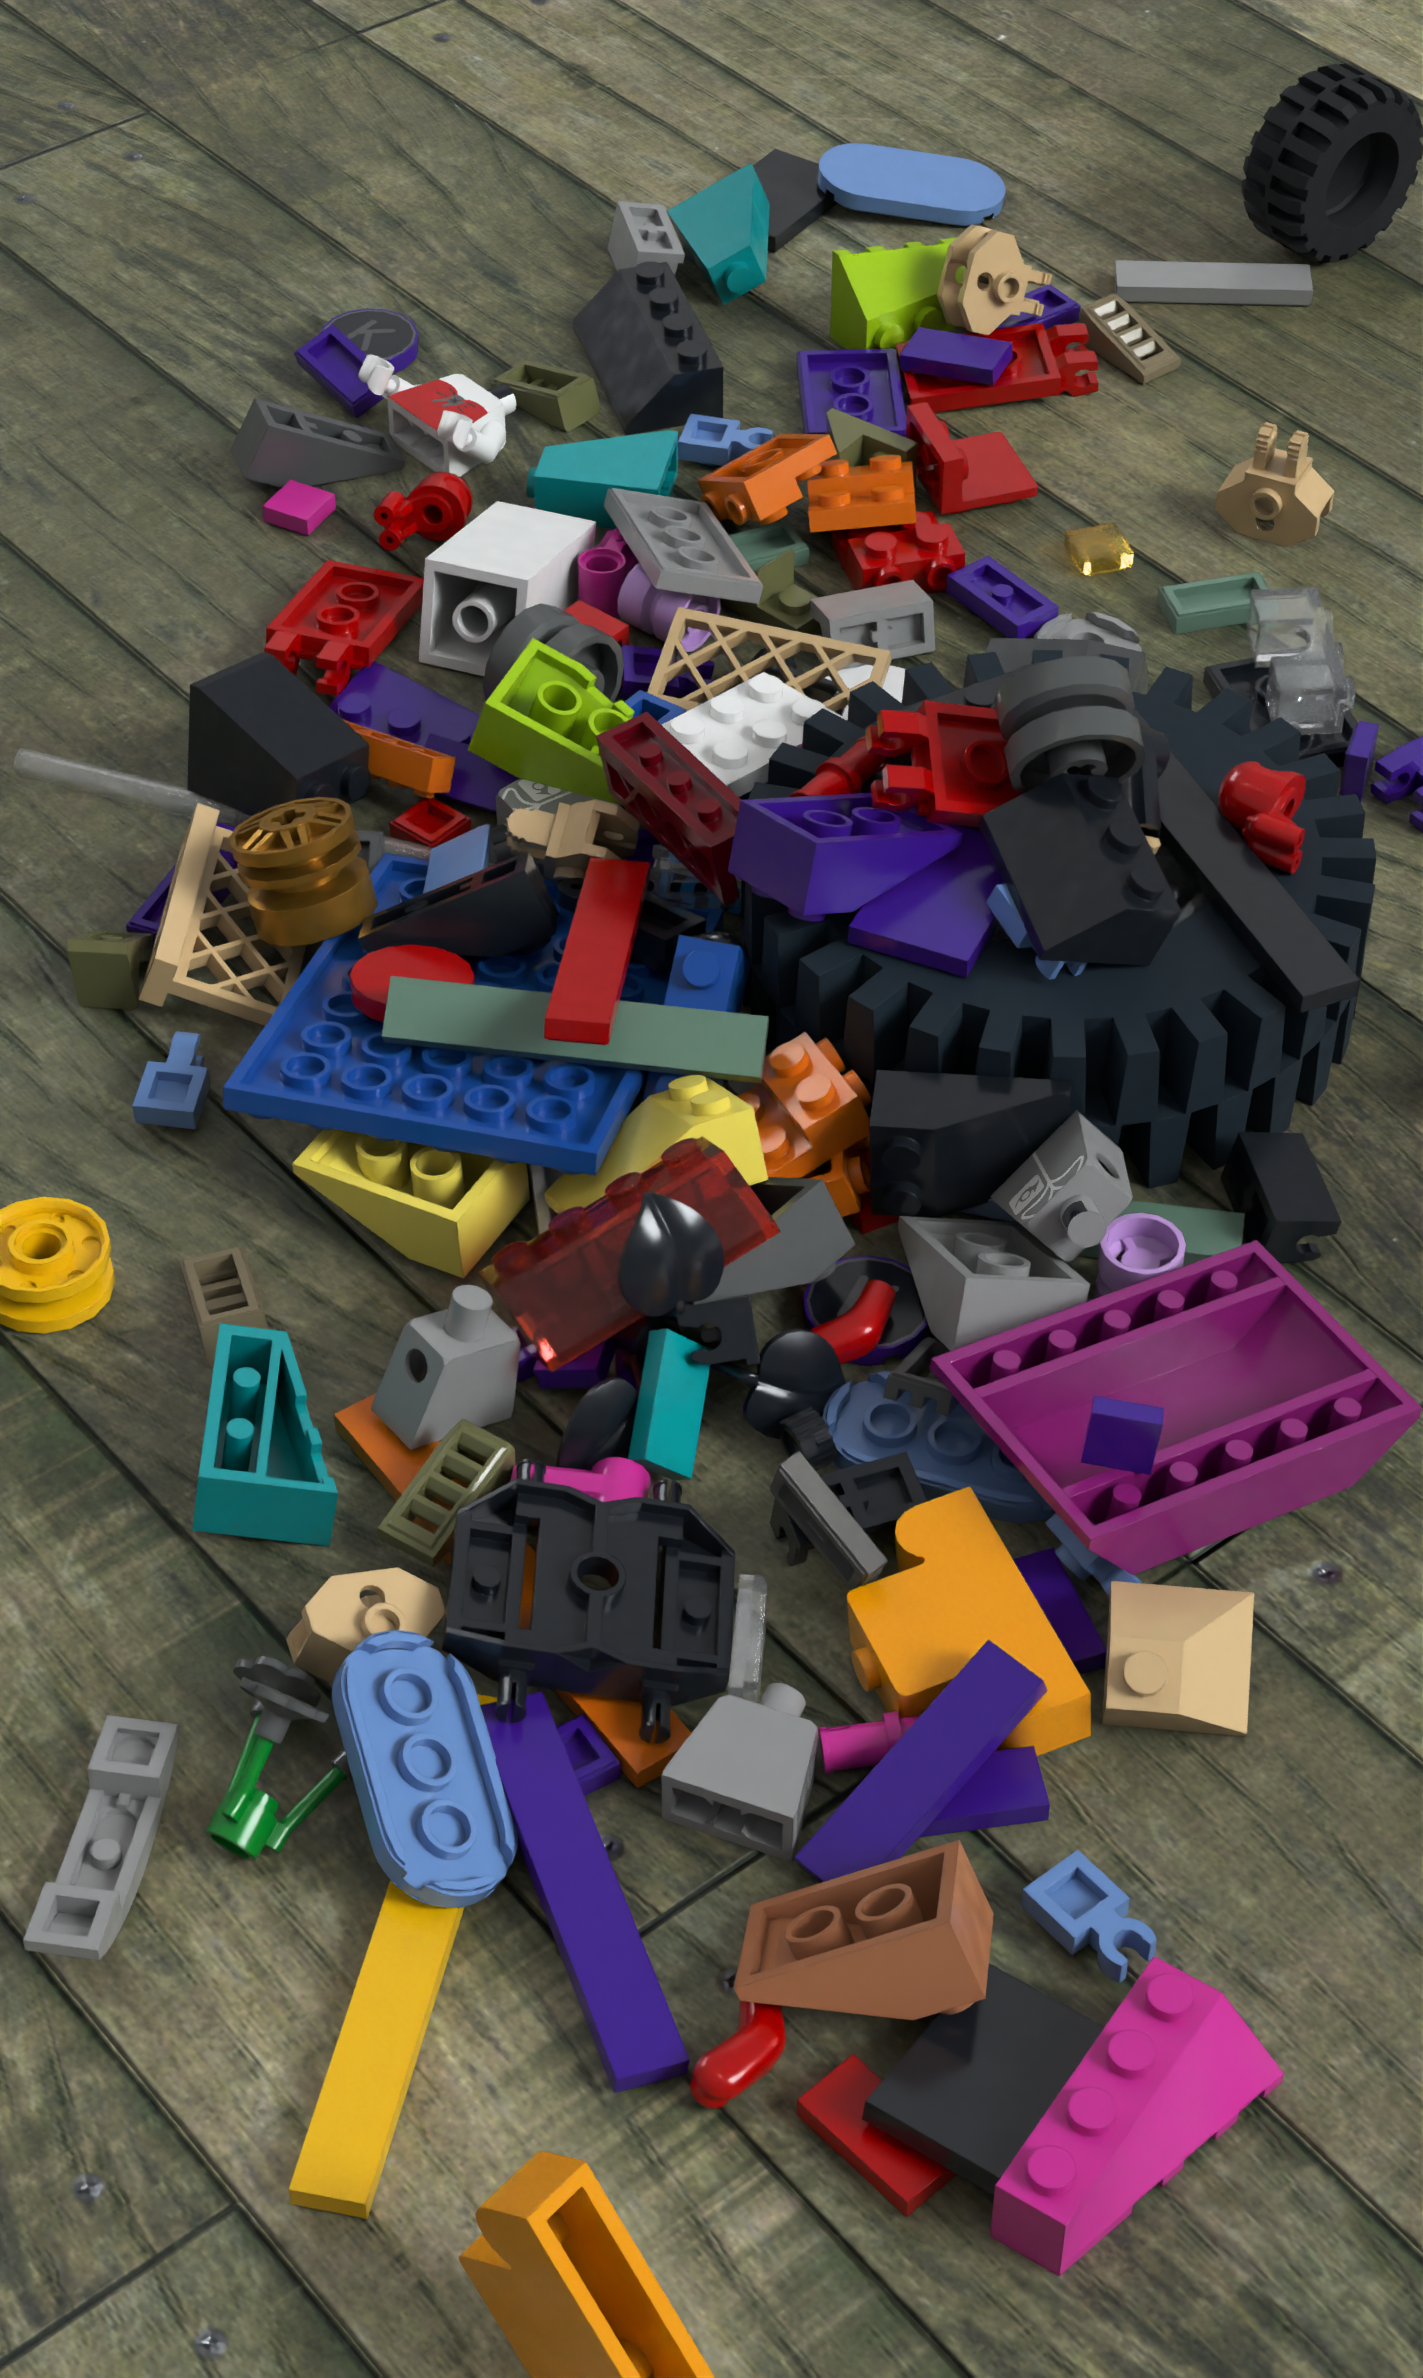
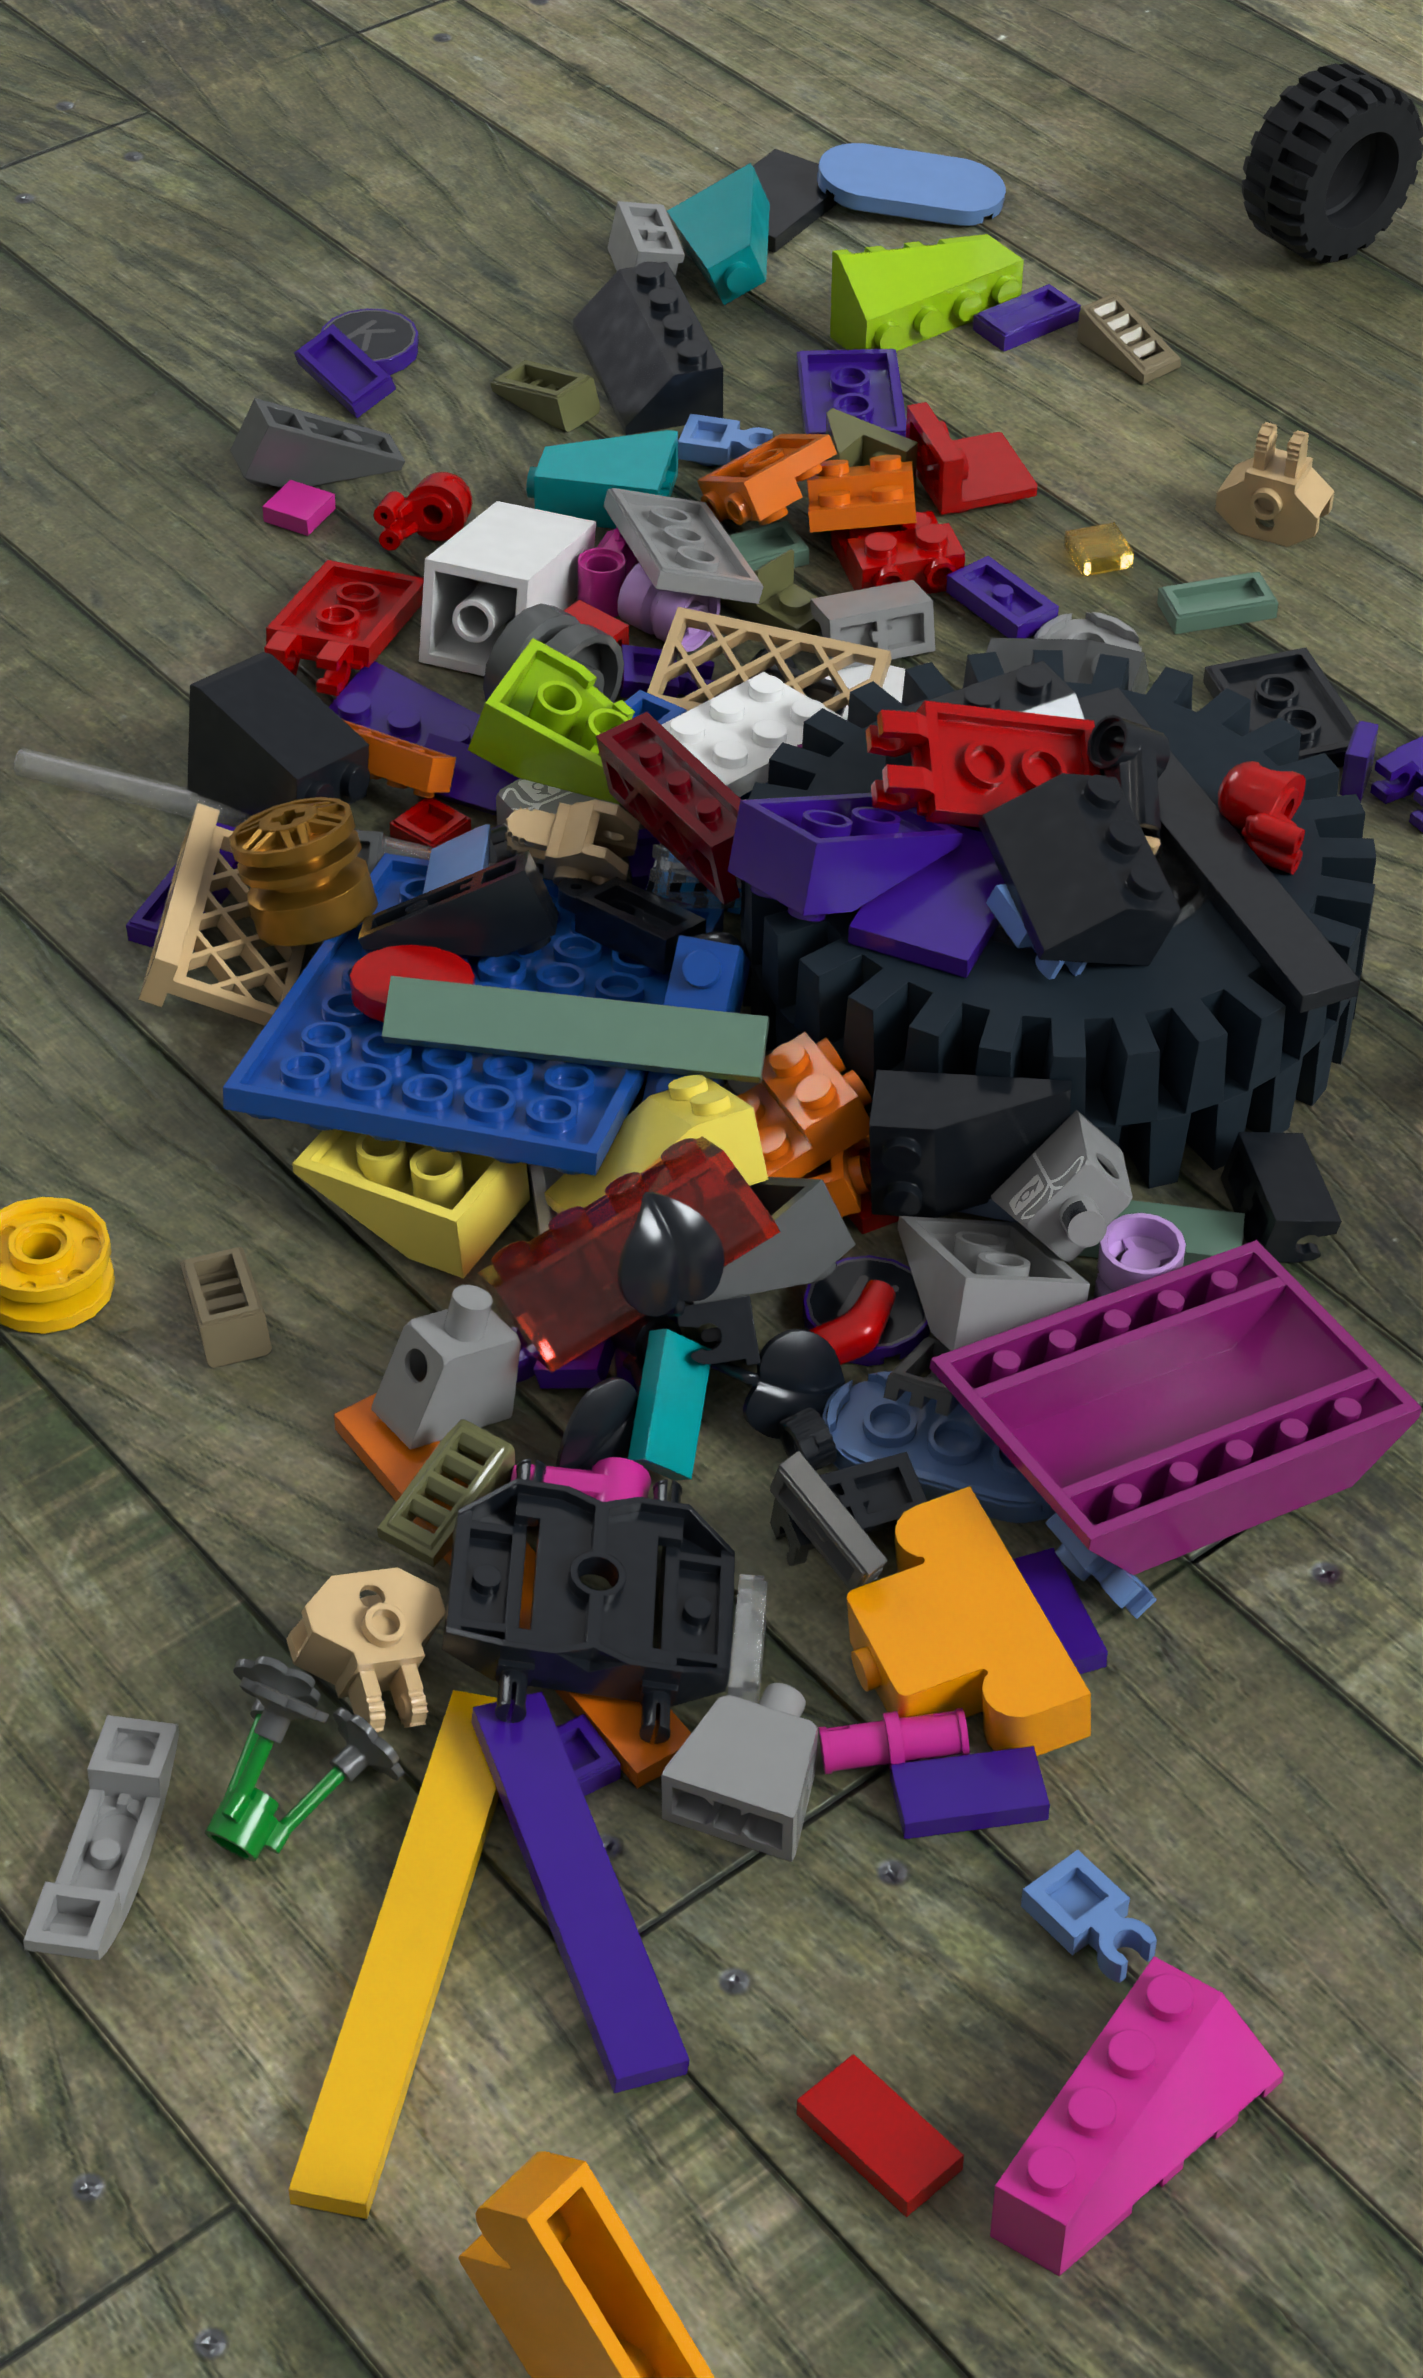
olive slope [67,930,153,1010] -> none
medium blue plate [132,1031,211,1129] -> none
teal wedge [192,1323,338,1547] -> none
medium blue tile [332,1630,518,1908] -> none
white torso [358,354,516,477] -> none
red tile [544,857,650,1045] -> none
red arm [690,2001,786,2109] -> none
nougat slope [734,1840,994,2020] -> none
red pin [790,736,888,797] -> none
dark purple tile [794,1639,1047,1883] -> none
black tile [862,1964,1104,2195] -> none
red tile [896,323,1099,413] -> none
dark purple tile [899,327,1013,385] -> none
tan hinge [937,224,1052,335] -> none
dark grey wheel [994,656,1146,794] -> none
dark purple tile [1081,1396,1164,1475] -> none
tan slope [1102,1581,1254,1737] -> none
light grey tile [1114,260,1313,306] -> none
clear arch [1246,587,1355,735] -> none

